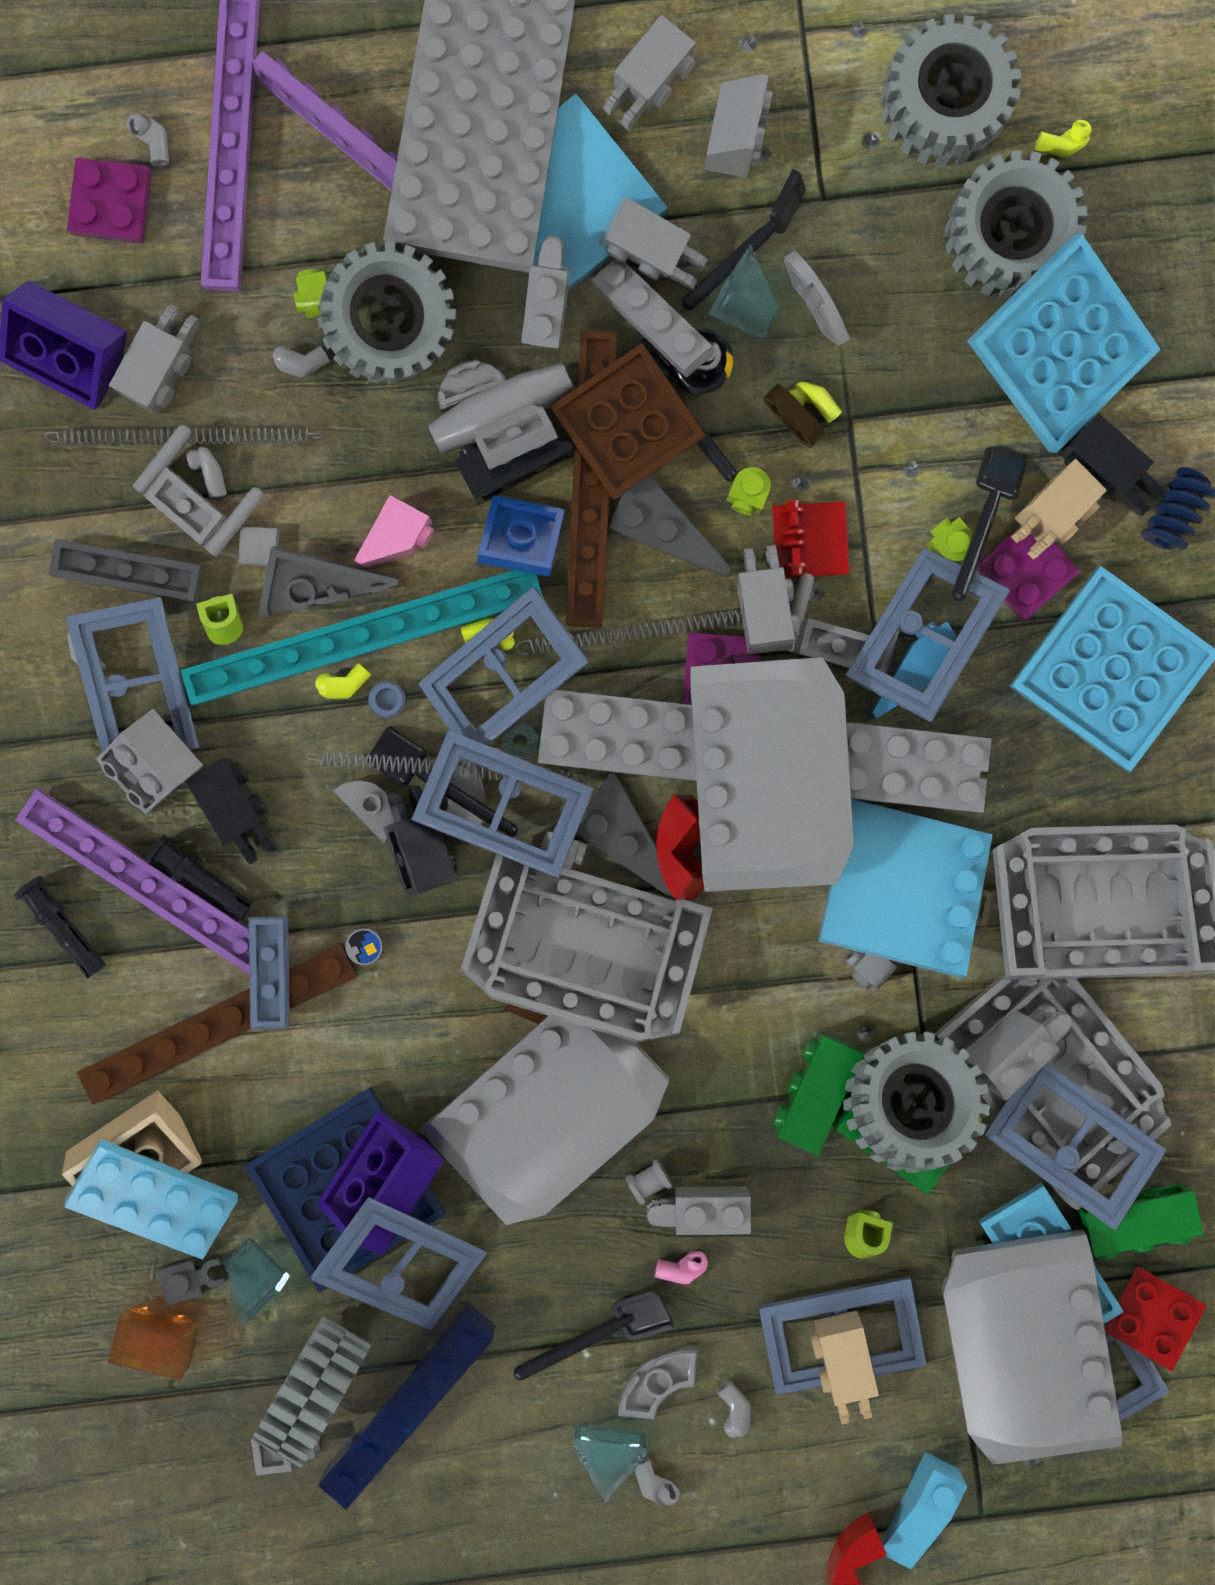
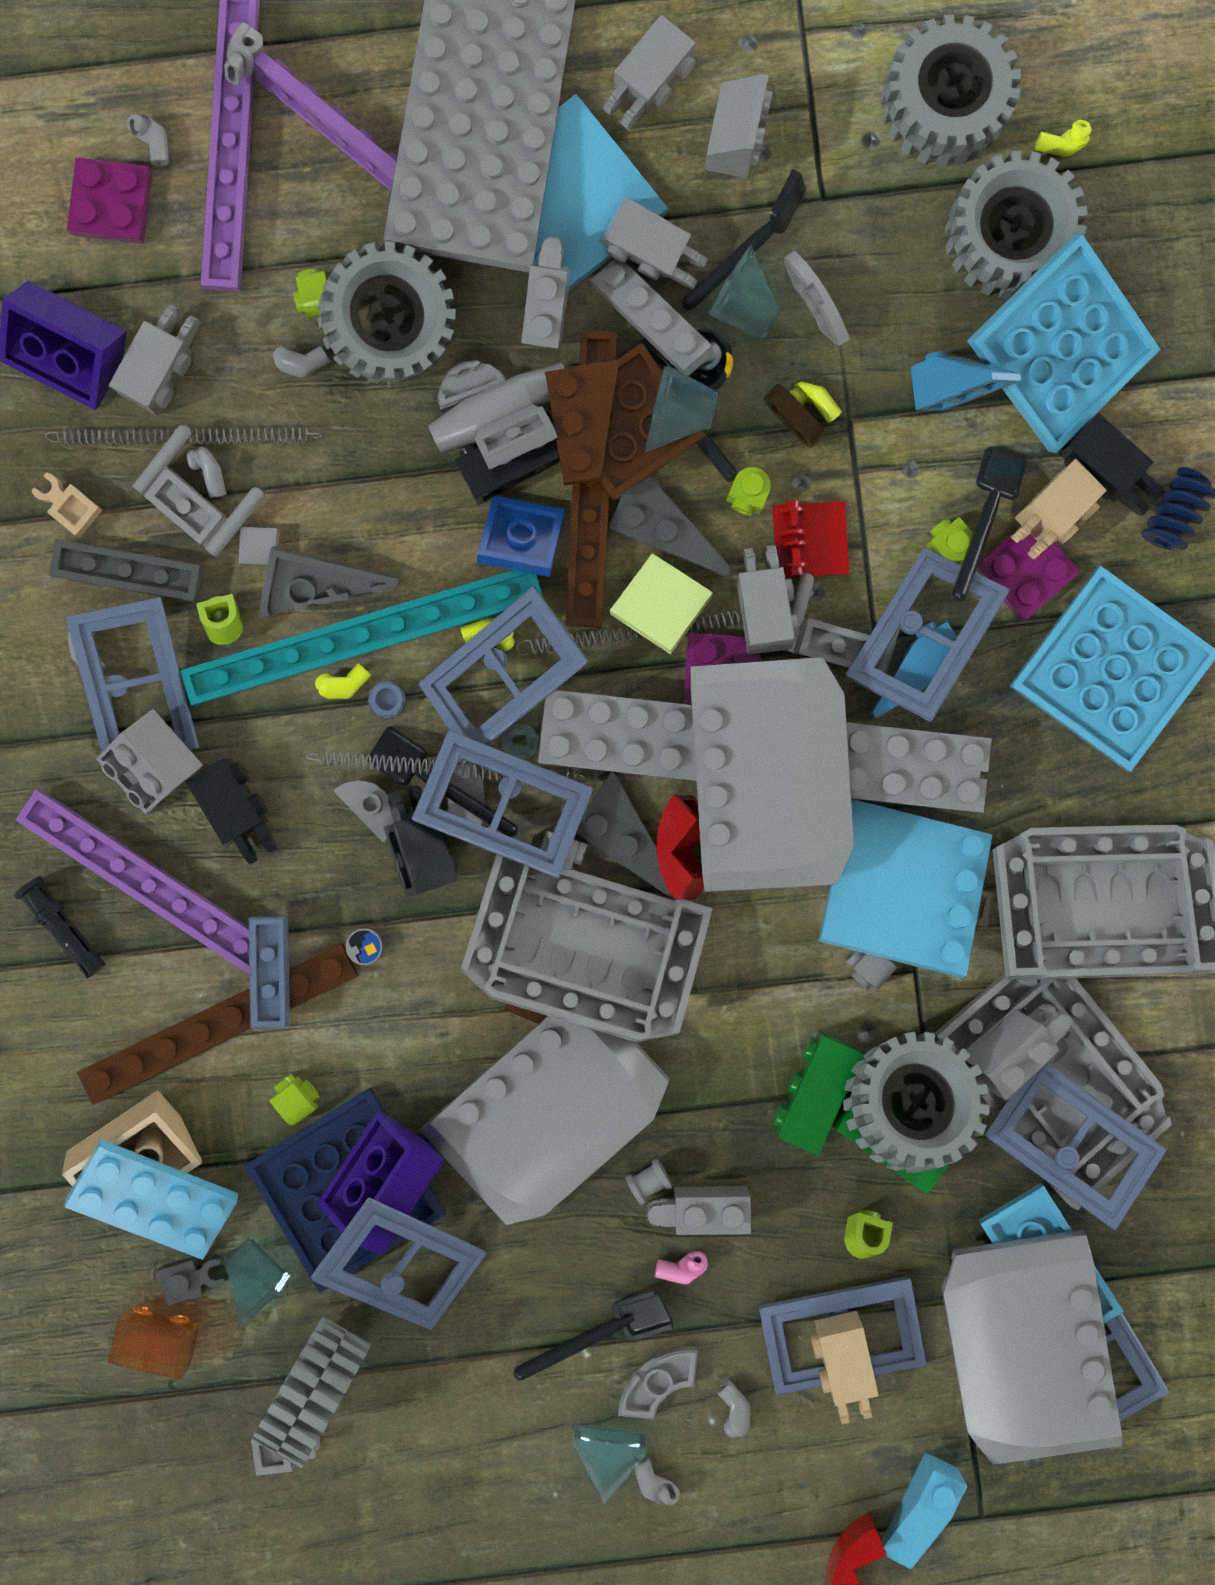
black pin [145,834,253,921] -> none
clear blue arch [318,1302,496,1510] -> none
bright pink slope [355,495,434,568] -> none
green brick [1076,1182,1203,1260] -> none
red hinge [1104,1266,1207,1371] -> none
none -> tan plate [31,473,103,538]
none -> light grey piece [224,22,264,85]
none -> lime plate [269,1073,319,1126]
none -> reddish brown wing [545,359,619,486]
none -> yellowish green tile [610,553,713,654]
none -> clear light blue slope [645,366,719,453]
none -> dark azure slope [911,351,1021,411]

